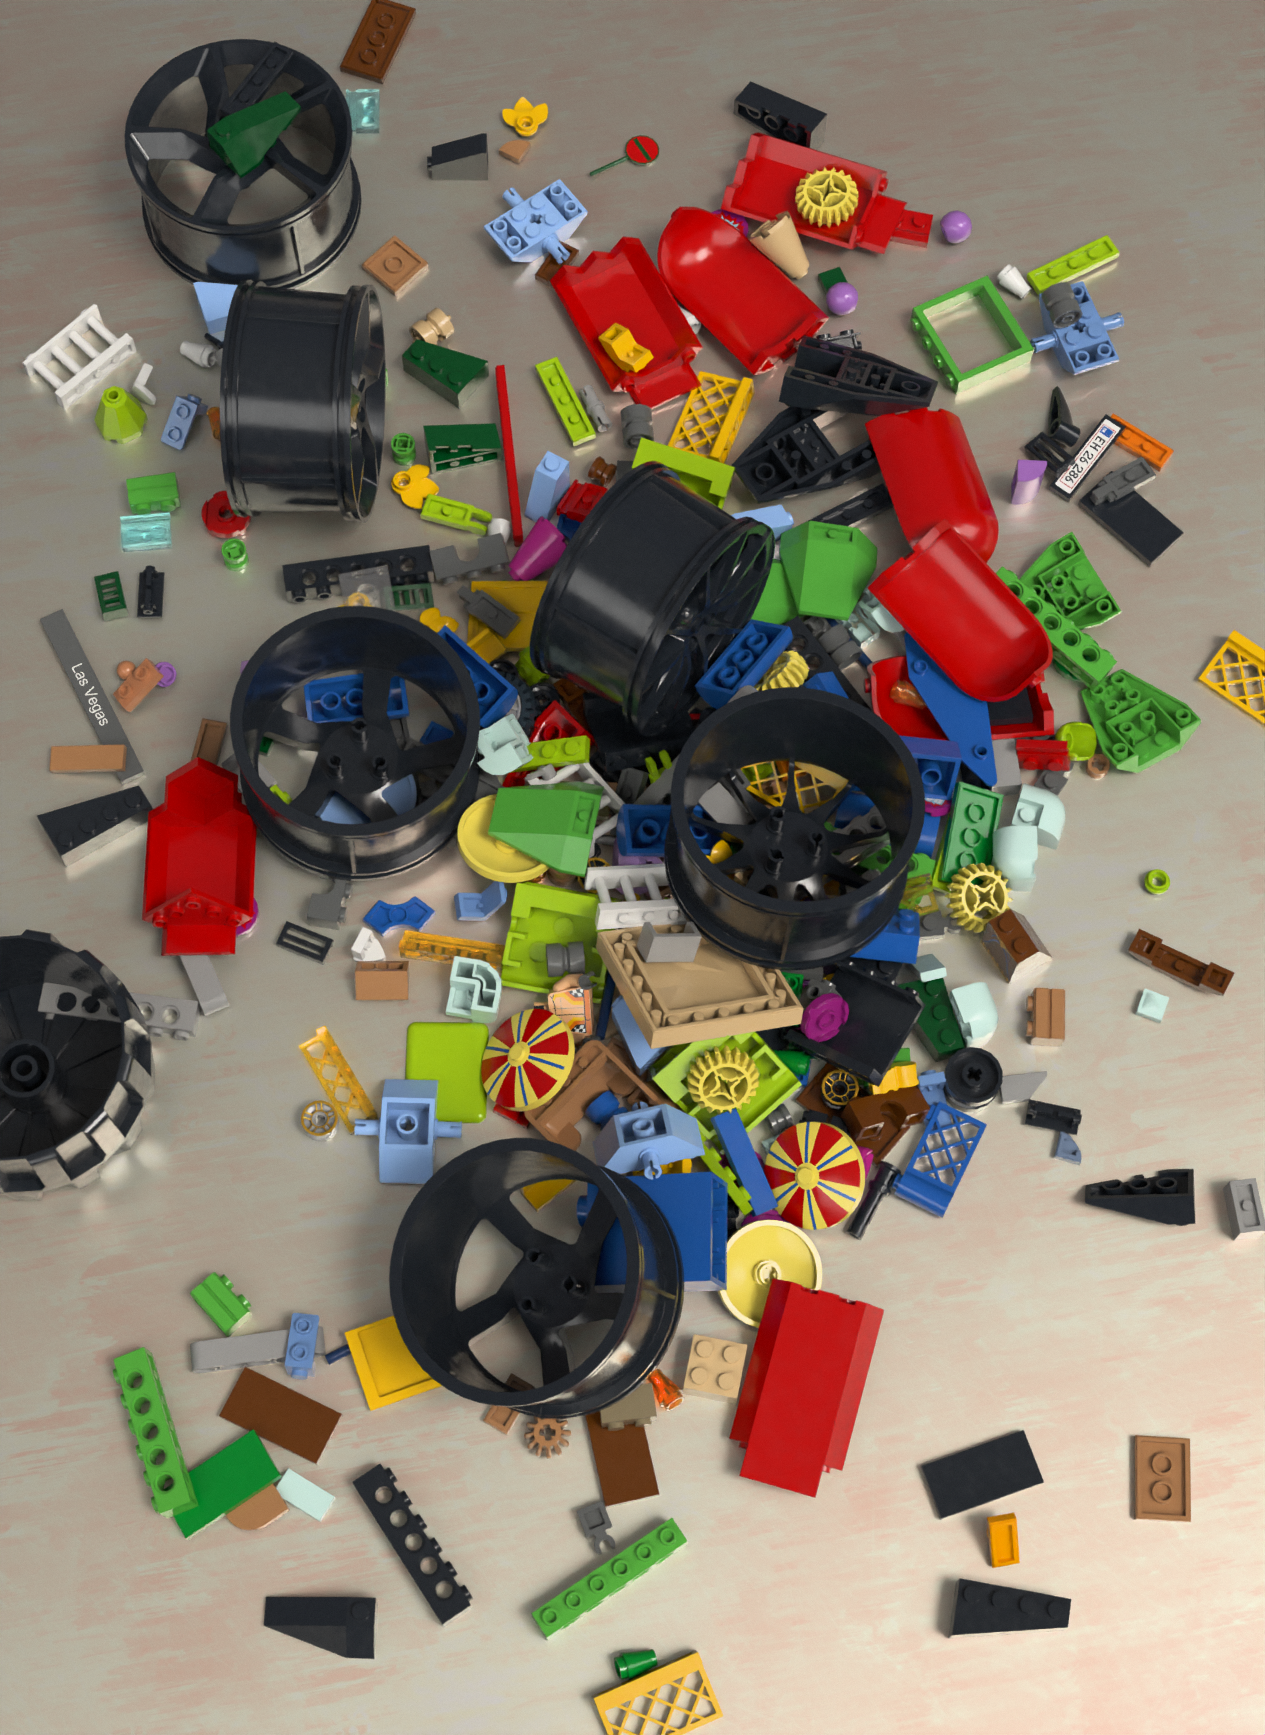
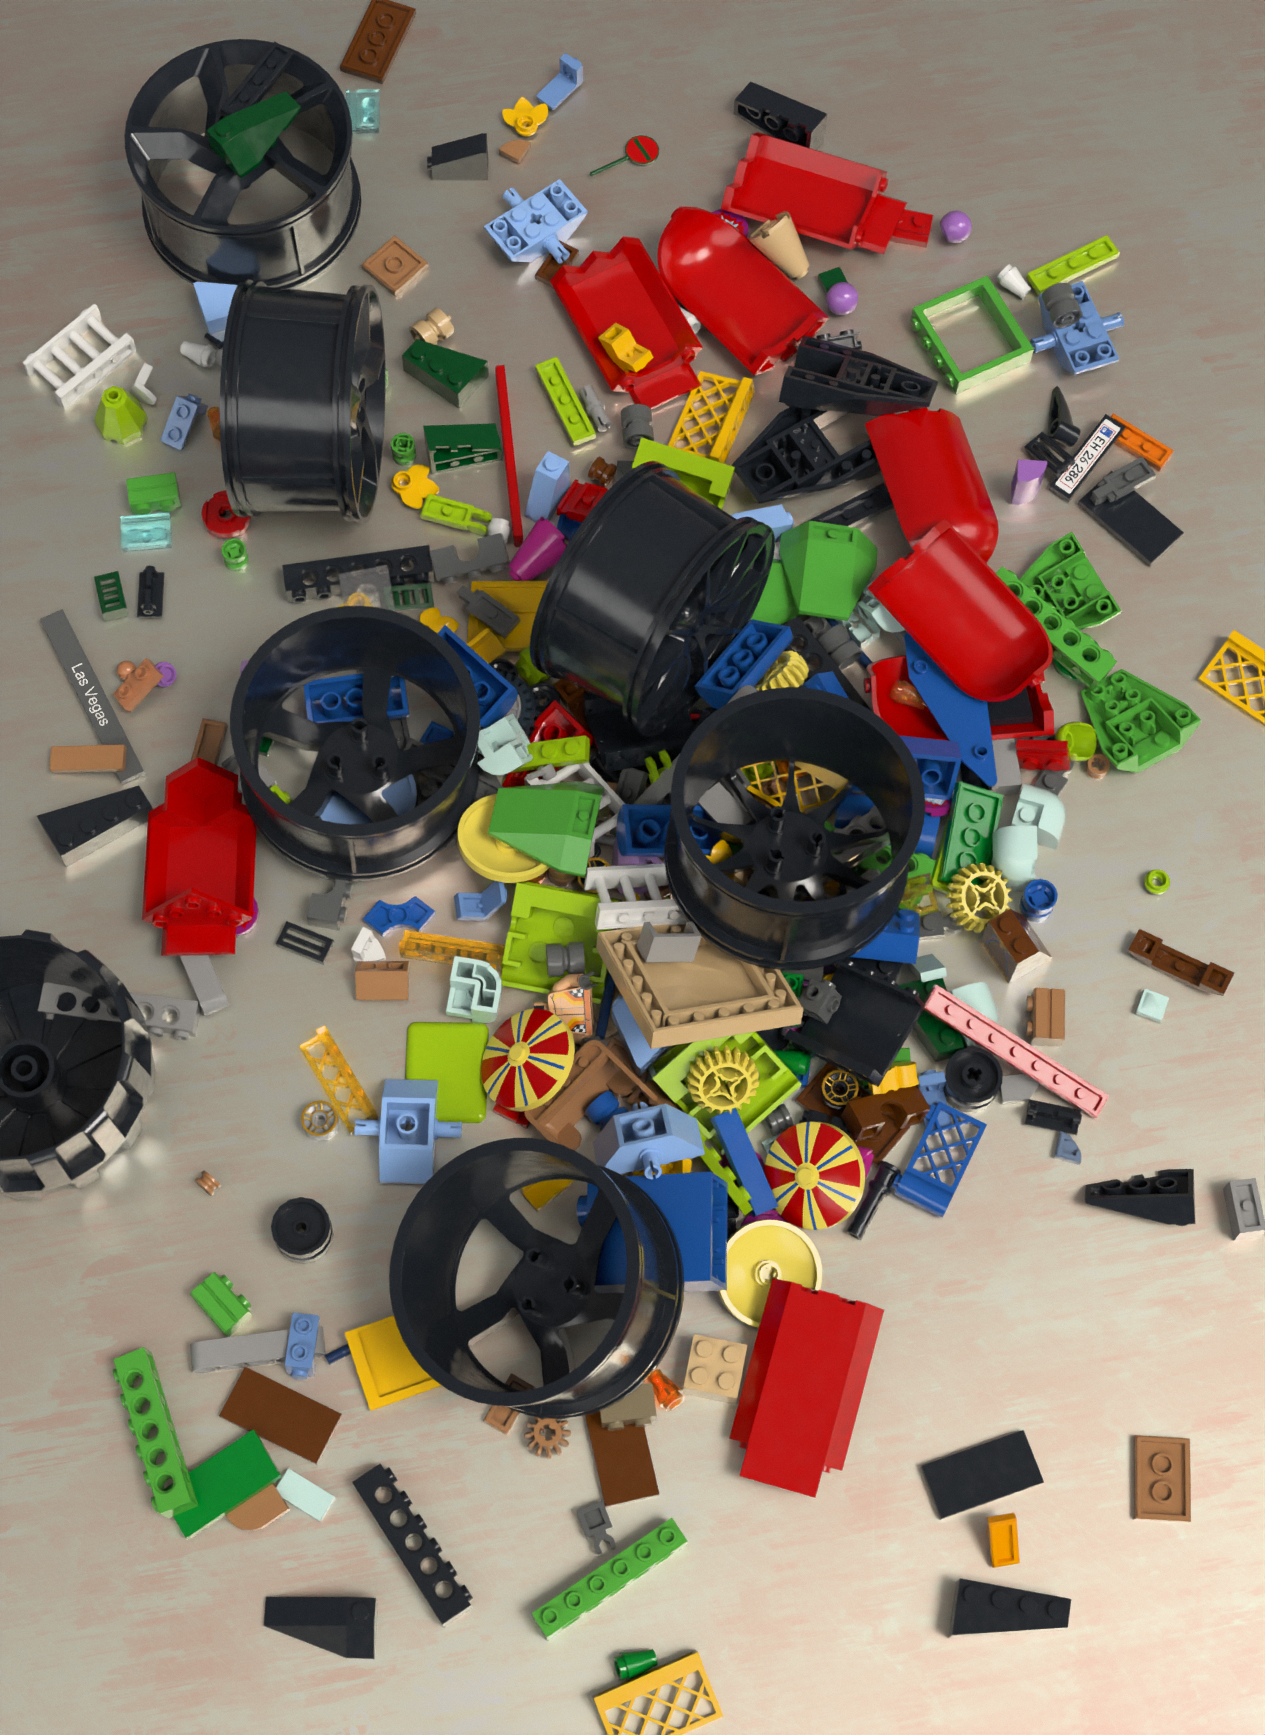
light yellow gear [795,166,858,228] -> none
magenta tile [800,993,849,1042] -> none
none -> medium nougat bush [195,1170,221,1196]
none -> black wheel [271,1197,334,1264]
none -> medium blue bracket [536,53,583,110]
none -> tile [924,985,1109,1118]
none -> blue wheel [1019,879,1058,923]

